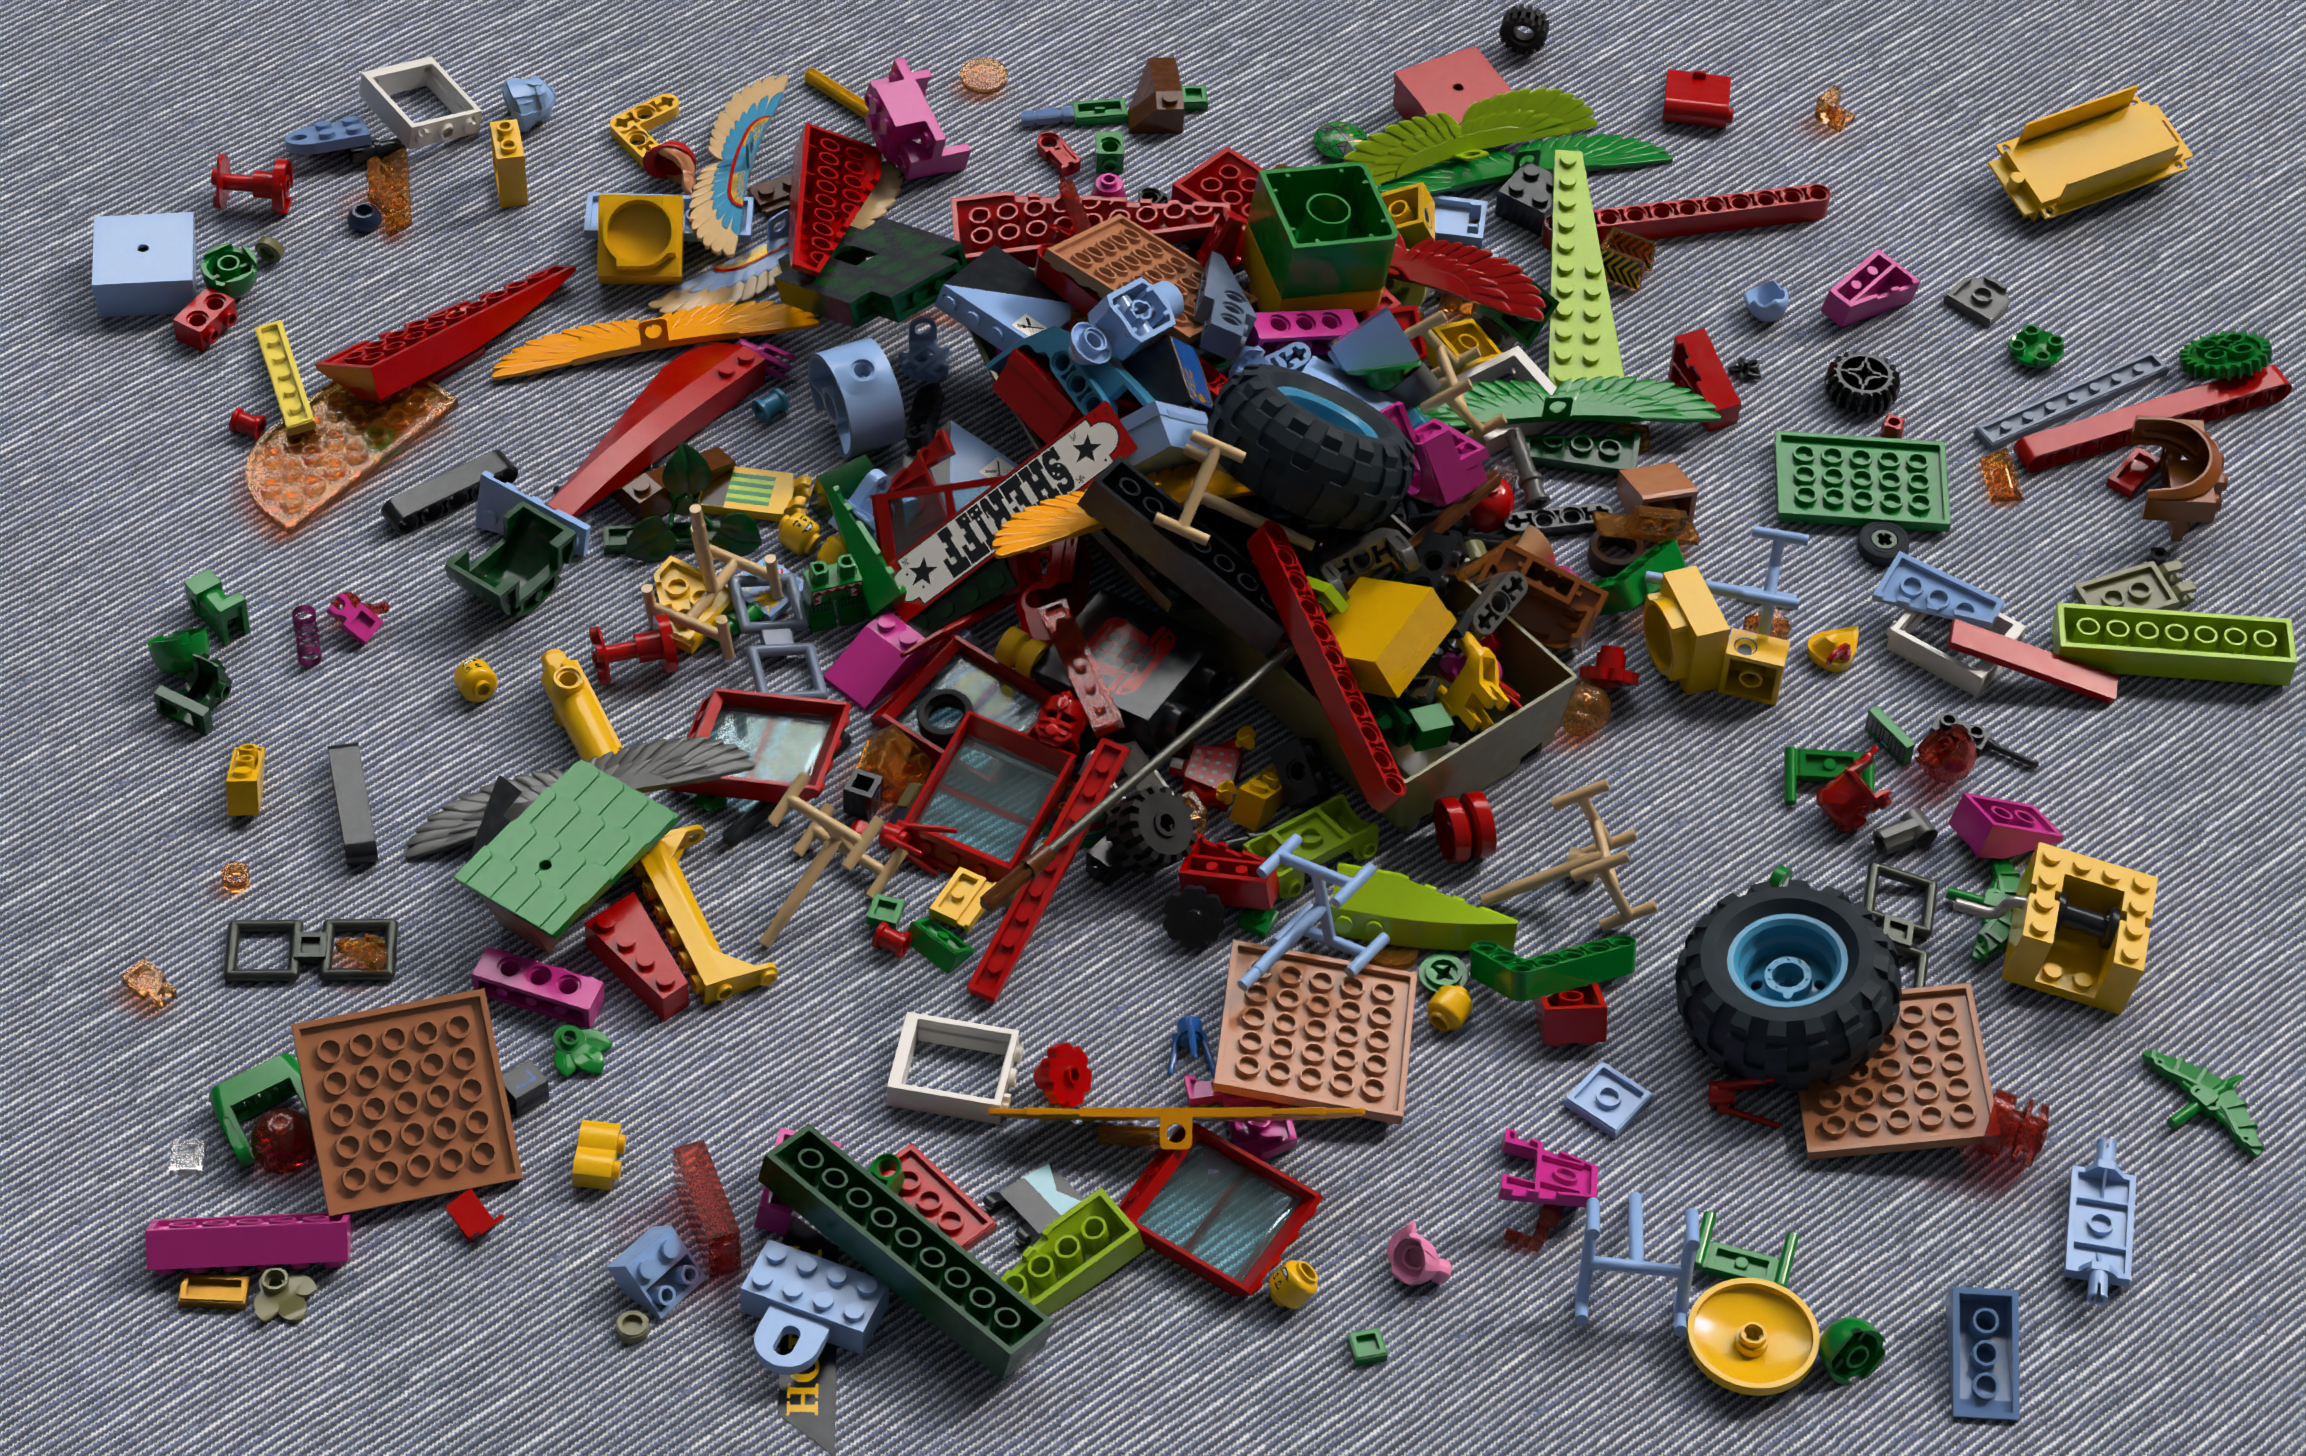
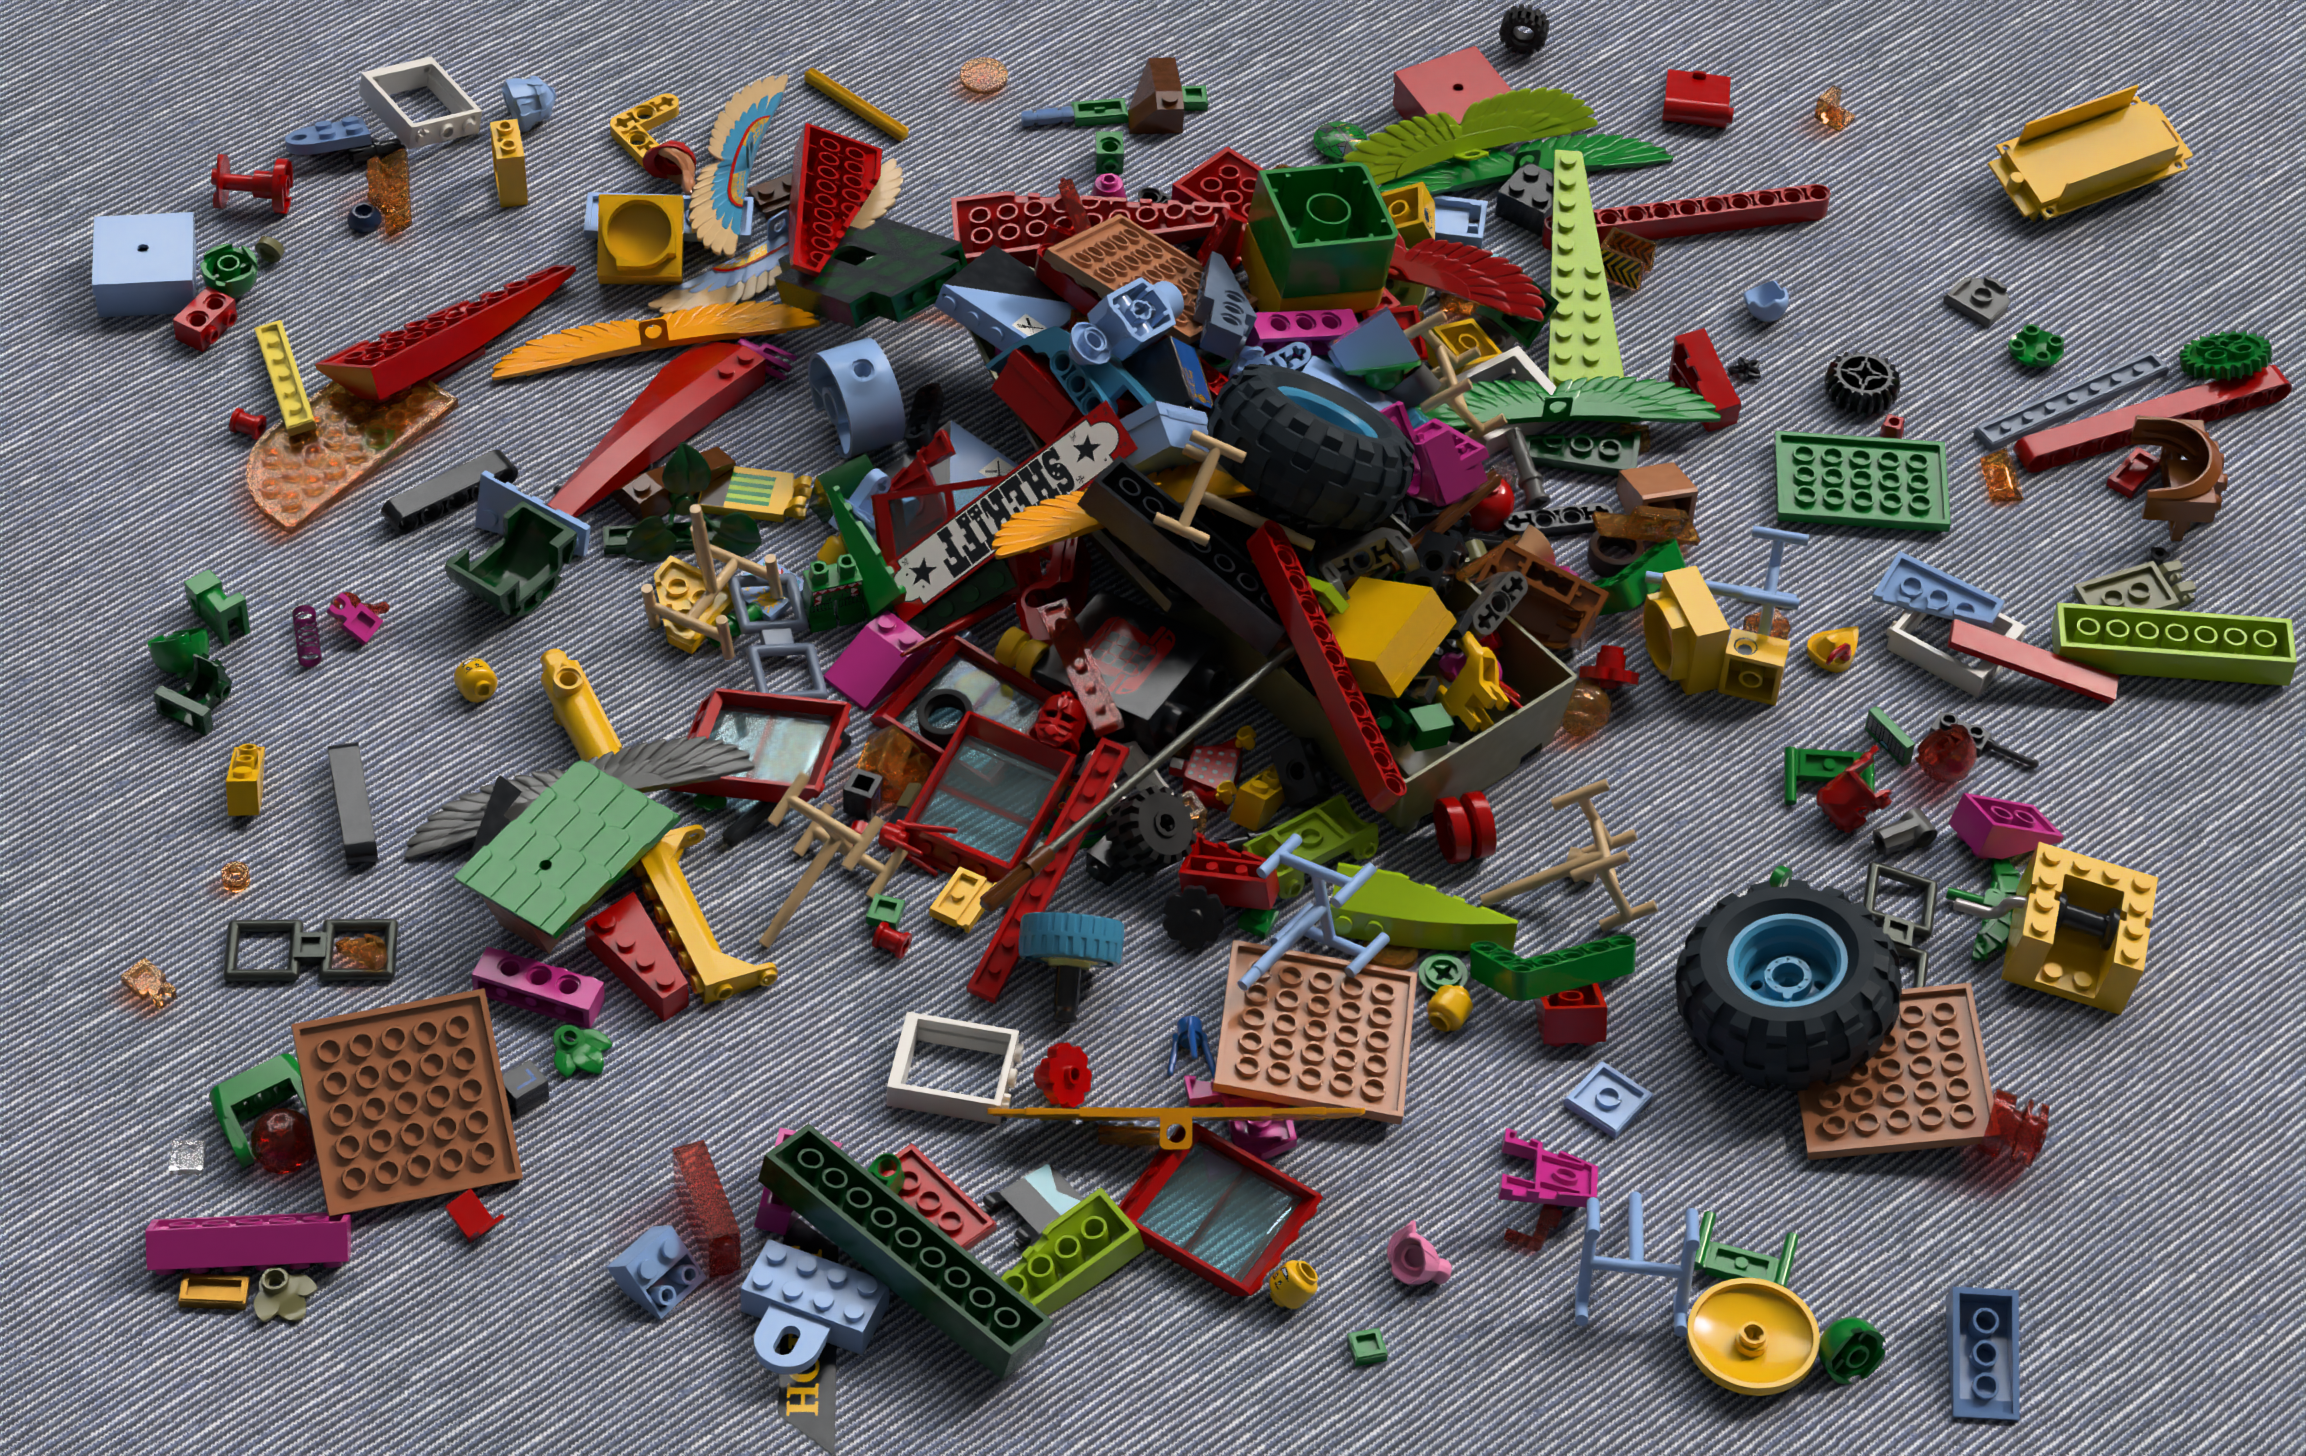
yellow brick [572,1120,627,1190] -> none
red piece [589,613,678,686] -> none
olive tile [616,1310,650,1344] -> none
dark azure bush [751,388,790,423] -> none
yellow head [777,512,822,555] -> none
dark pink piece [864,57,971,180] -> none
light blue piece [898,316,950,383] -> none
green slope [907,917,975,973] -> none
red piece [1037,132,1081,178] -> none
red plant [1709,1077,1781,1128] -> none
dark pink wedge [1820,249,1921,328] -> none
black bush [1857,521,1910,567] -> none
light blue plate [2063,1137,2136,1305] -> none
green bar [2141,1048,2265,1159] -> none
none -> dark azure wheel [1018,912,1124,1023]

